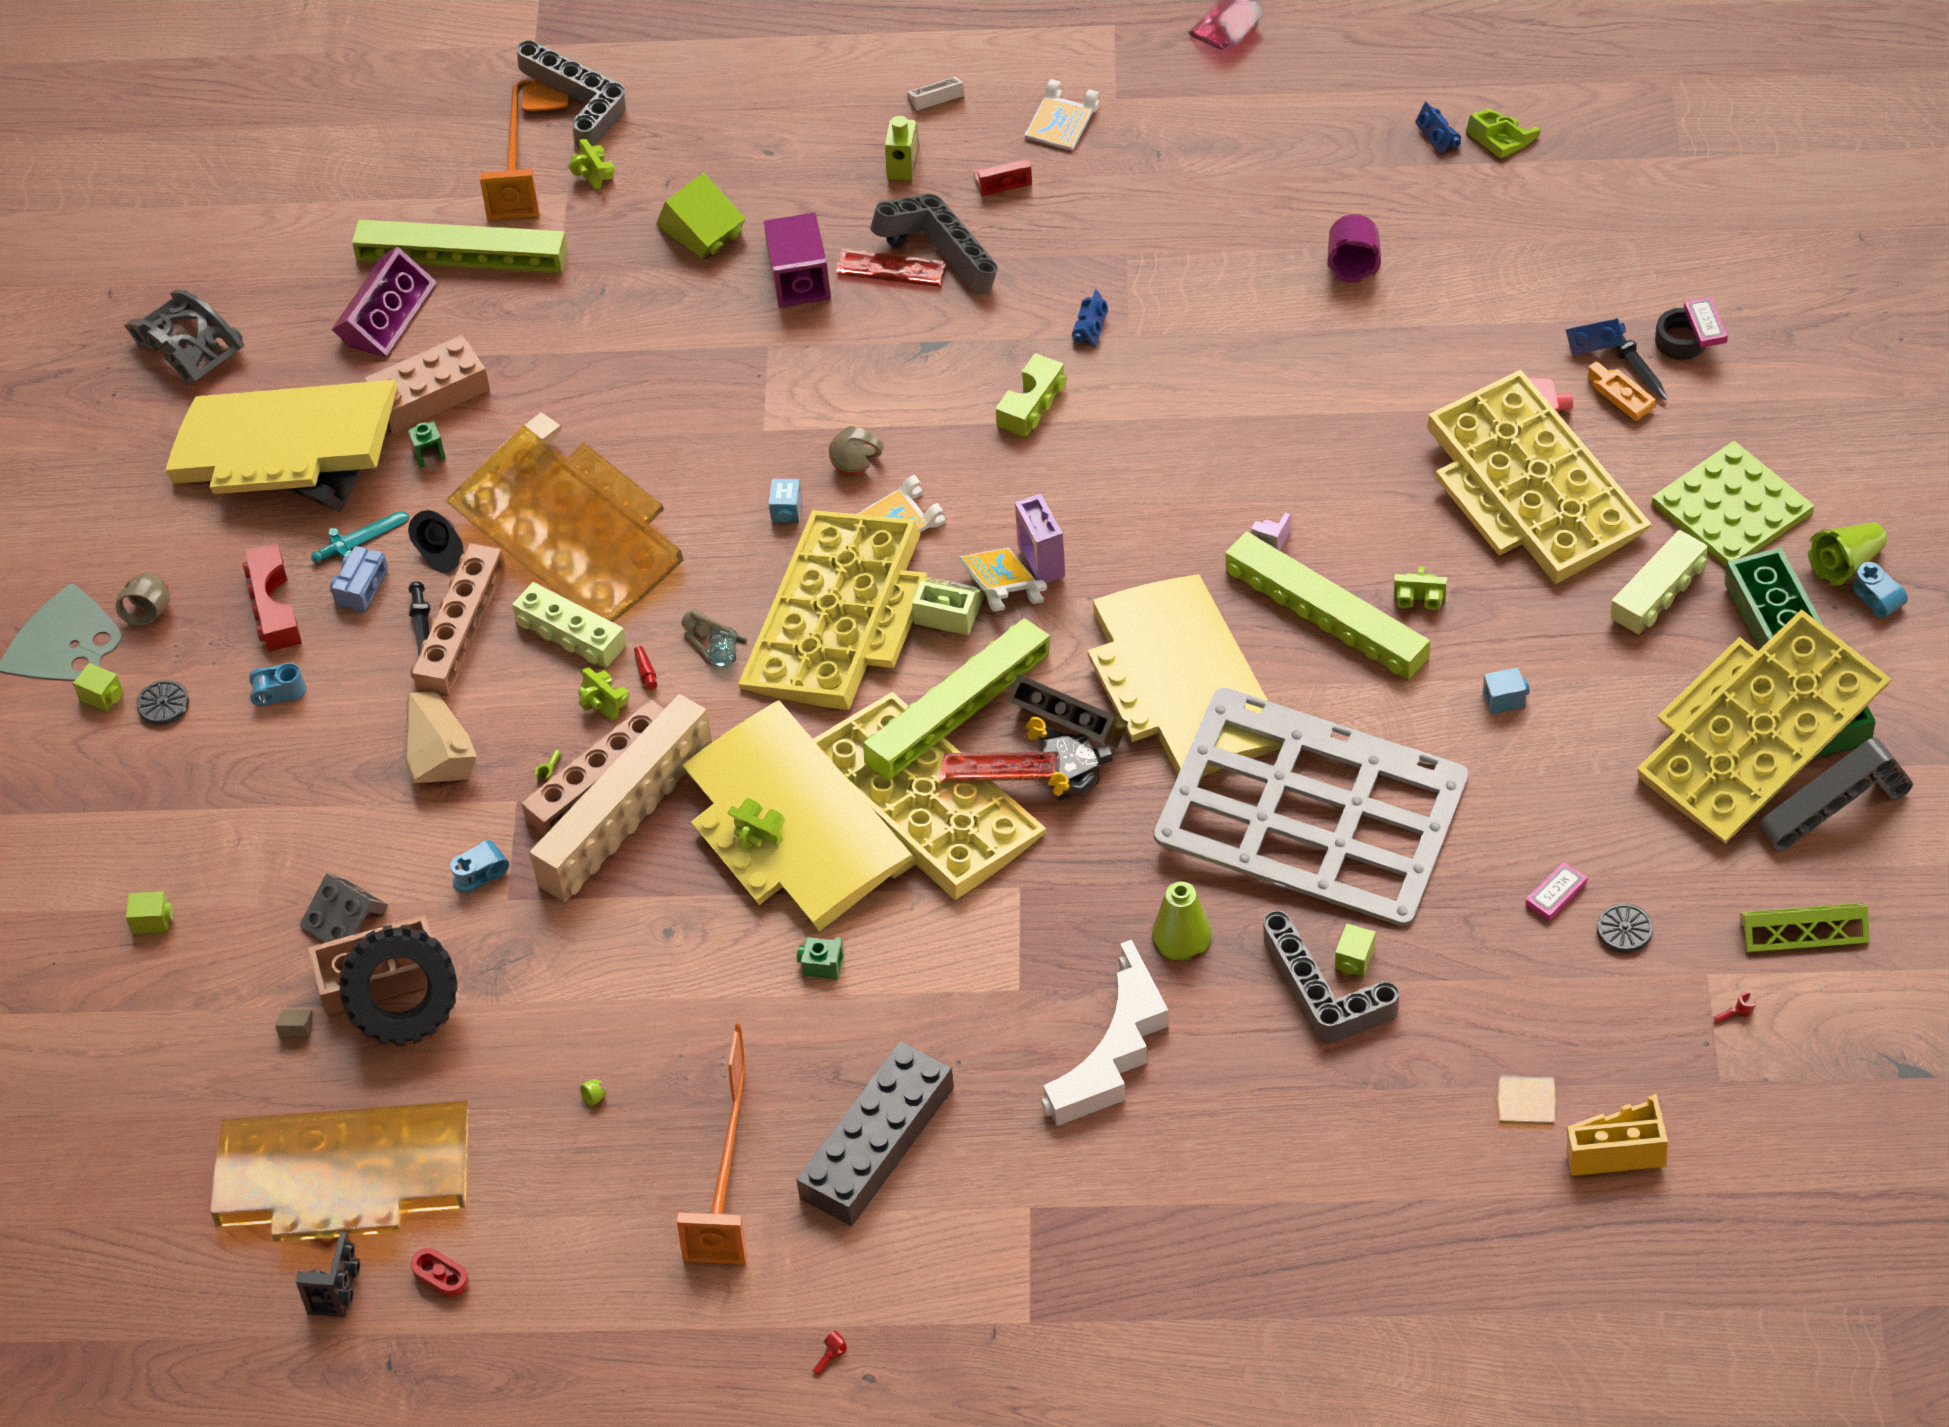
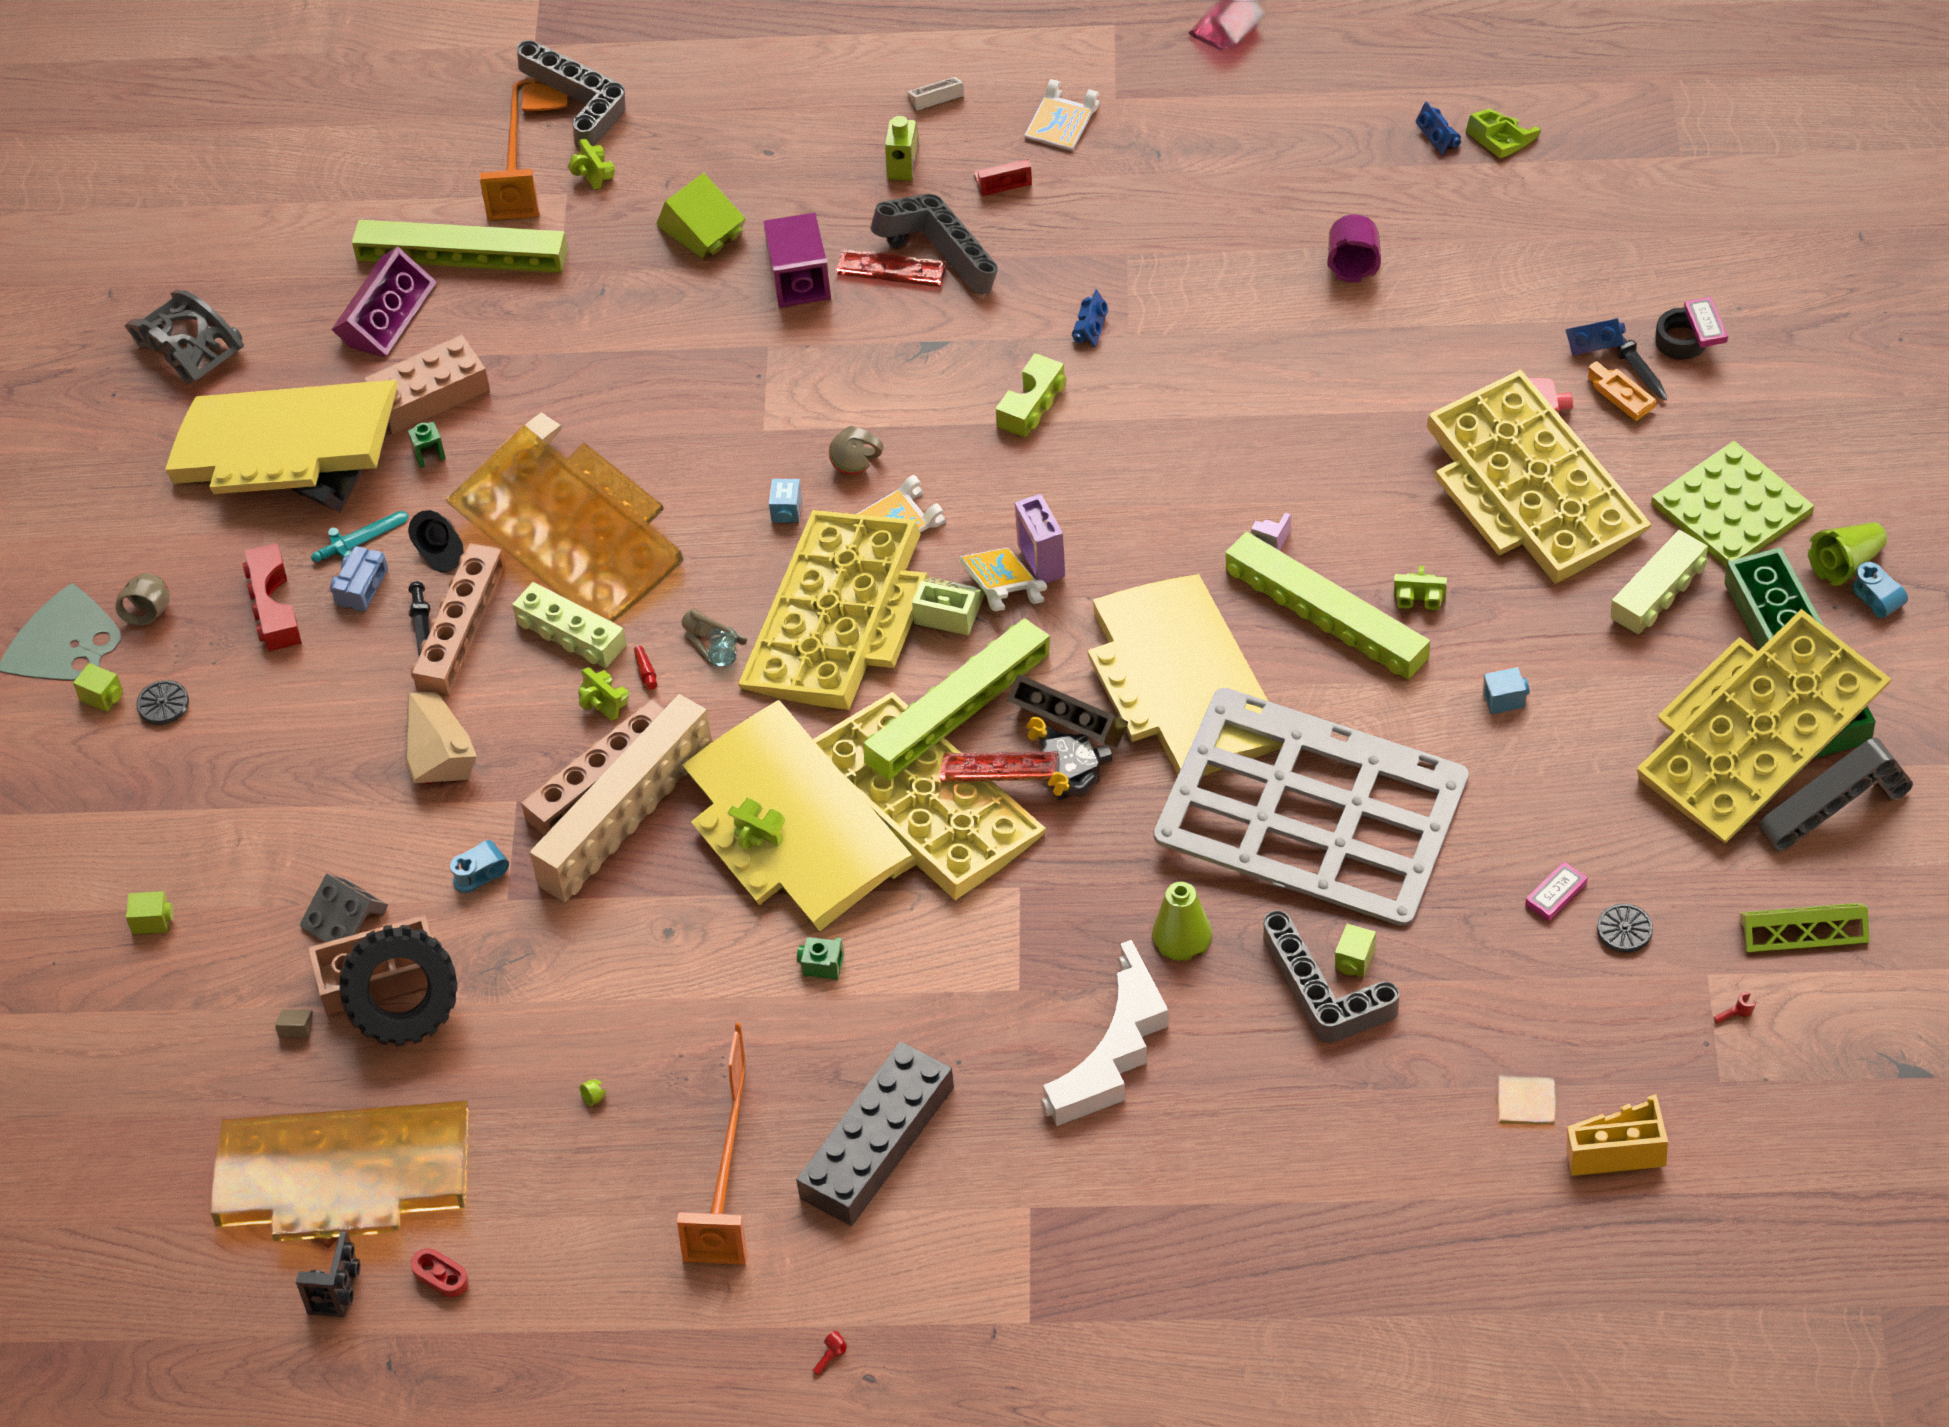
dark azure piece [249,663,307,706] -> none
lime hand [535,750,561,781] -> none

